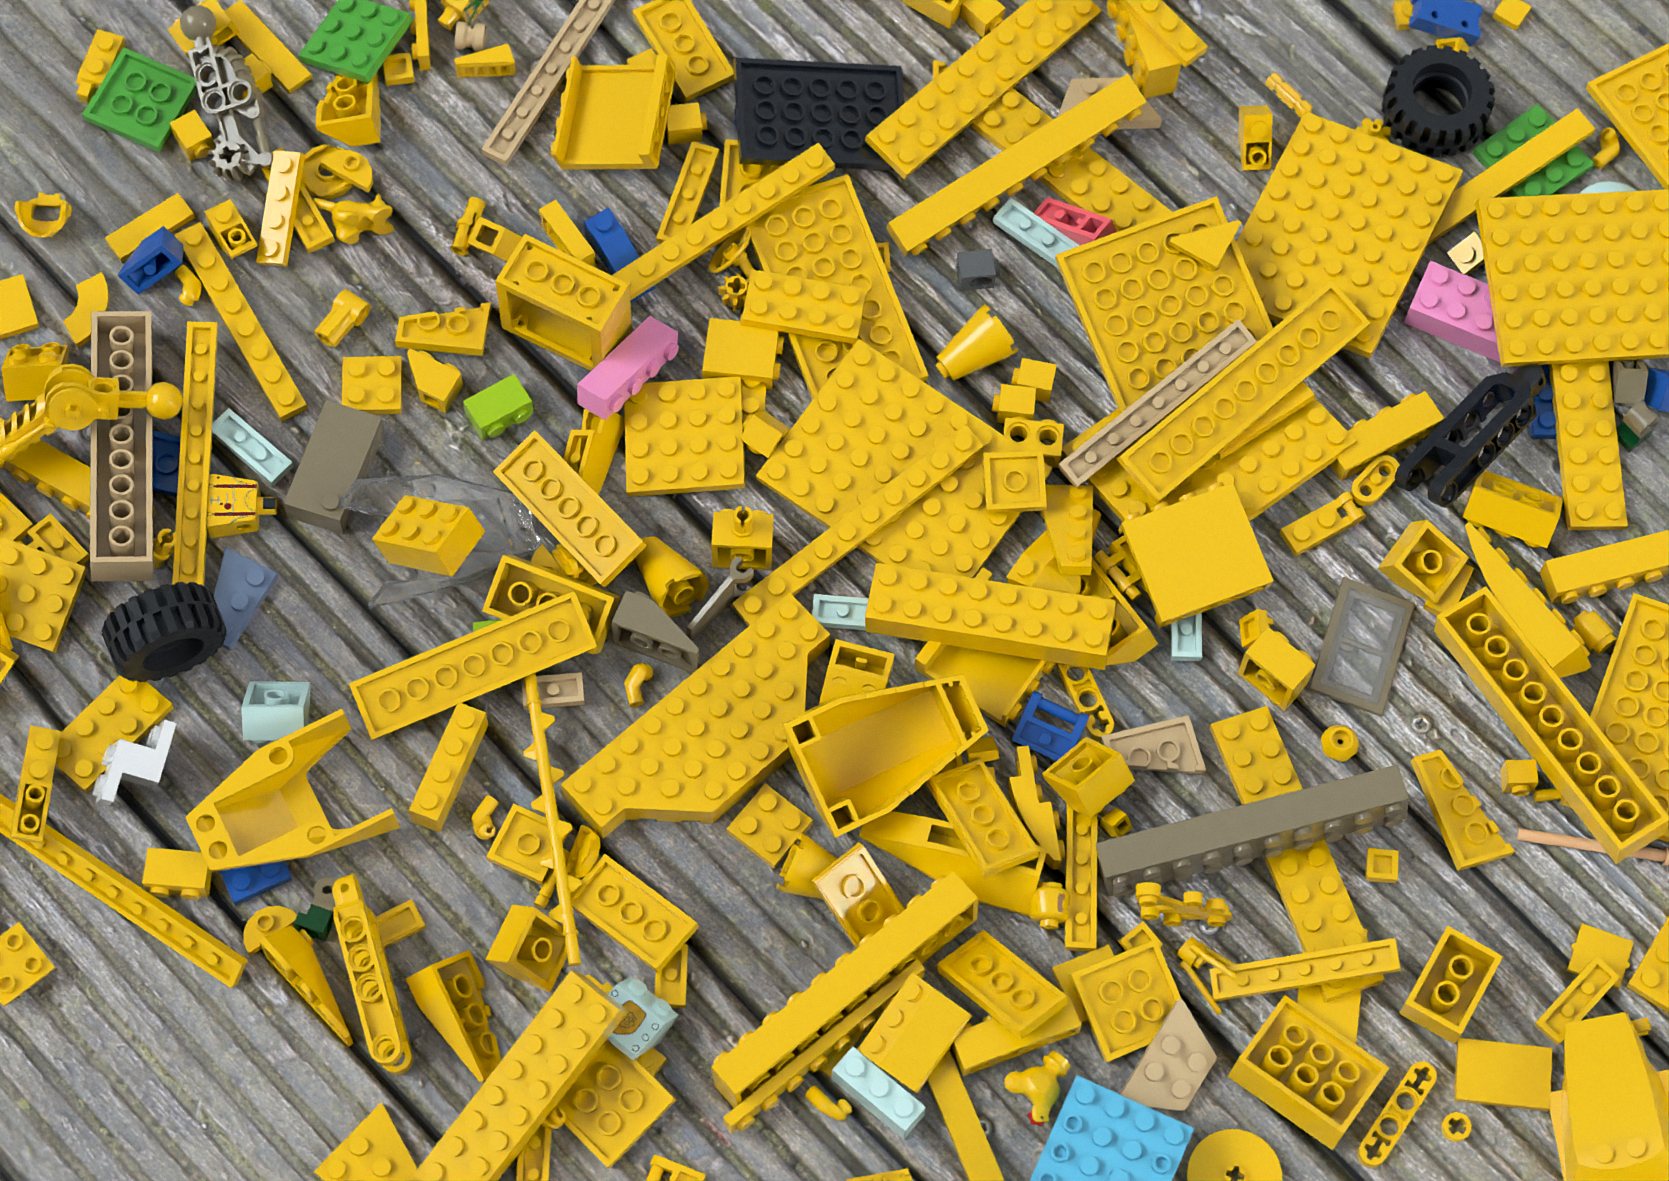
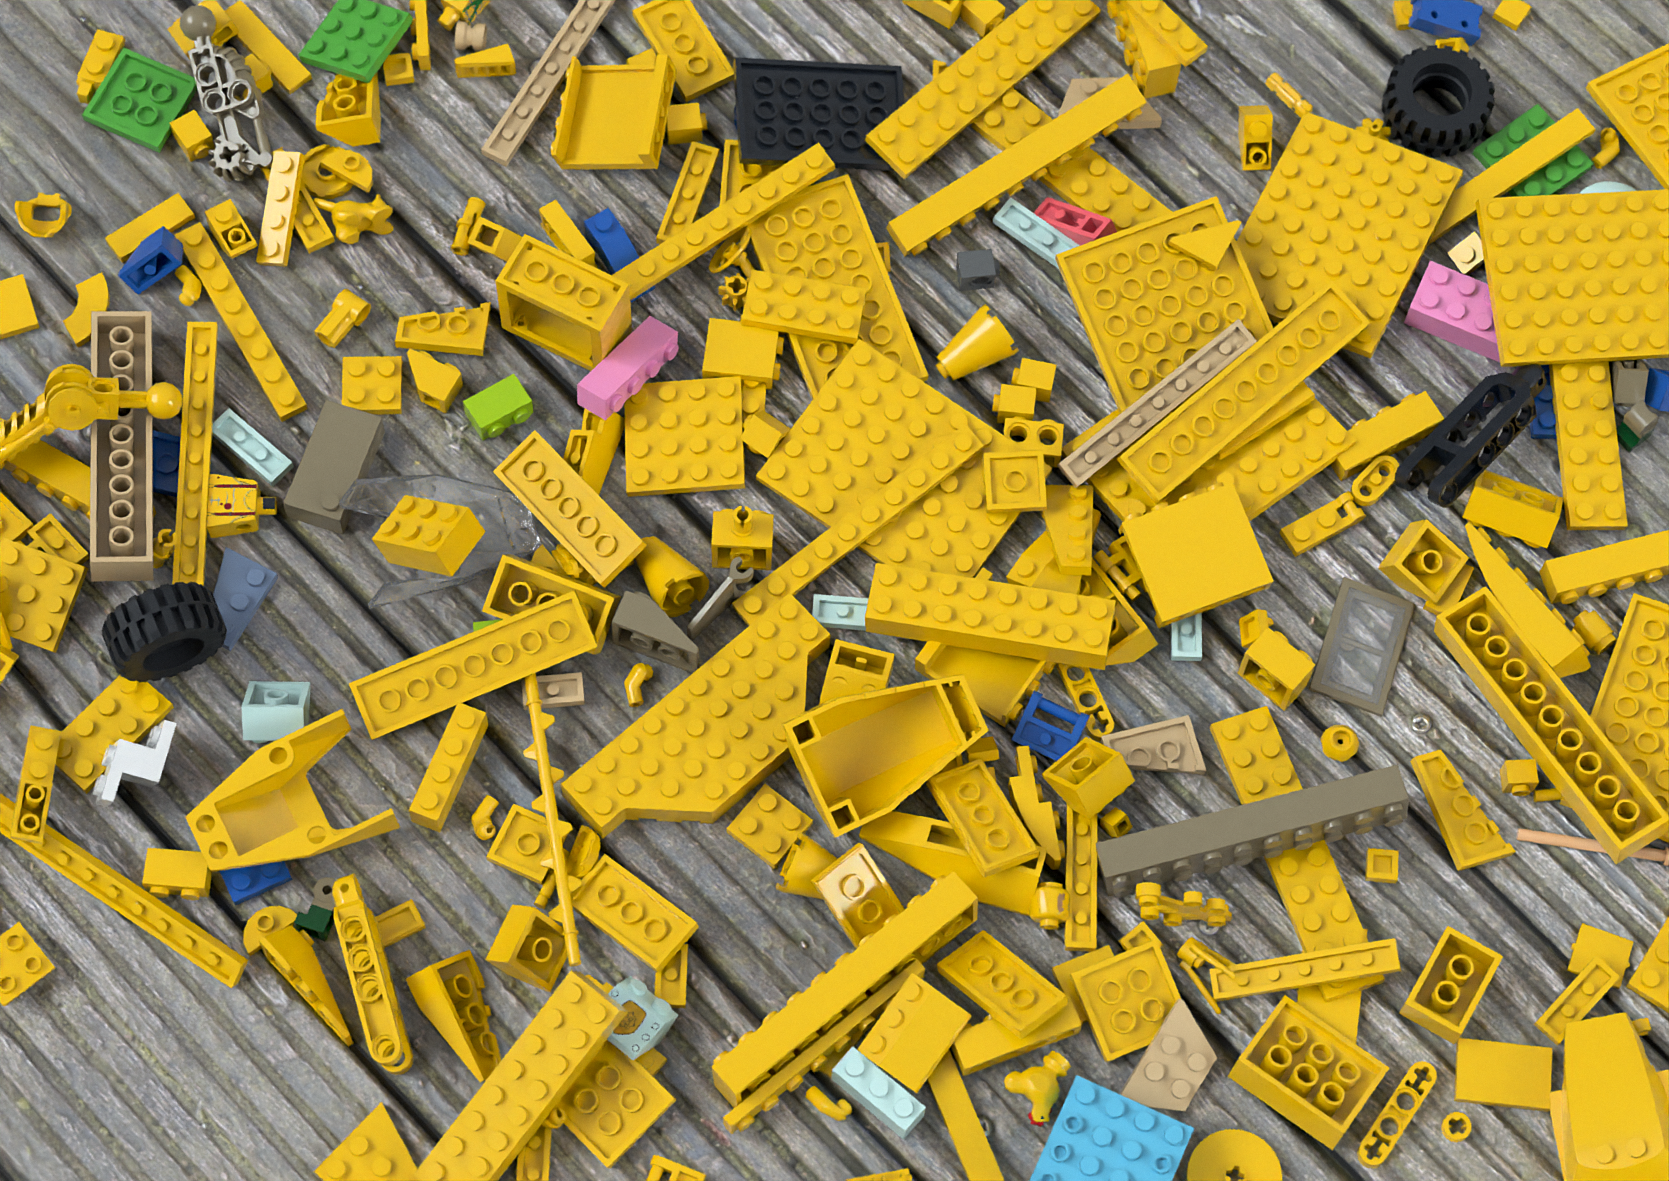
yellow slope [1,342,69,402] -> none

